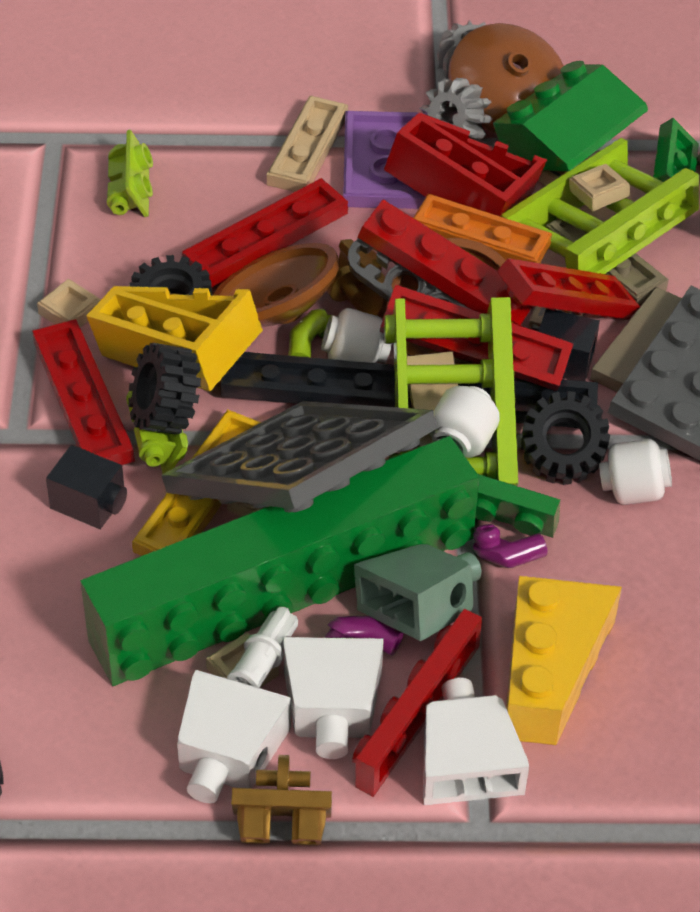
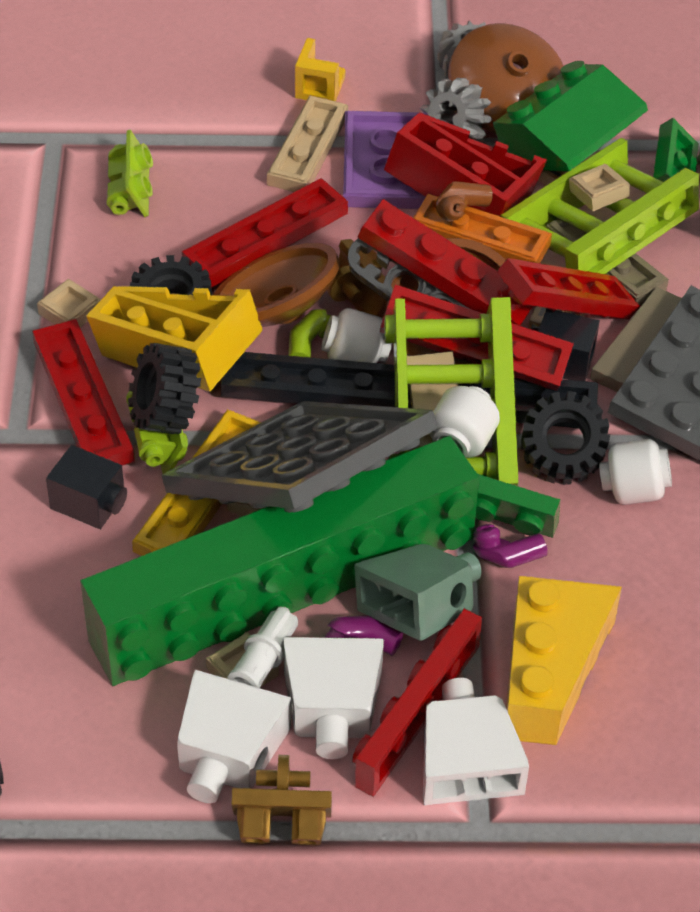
none -> yellow panel [295,38,346,101]
none -> dark orange arm [436,181,493,221]

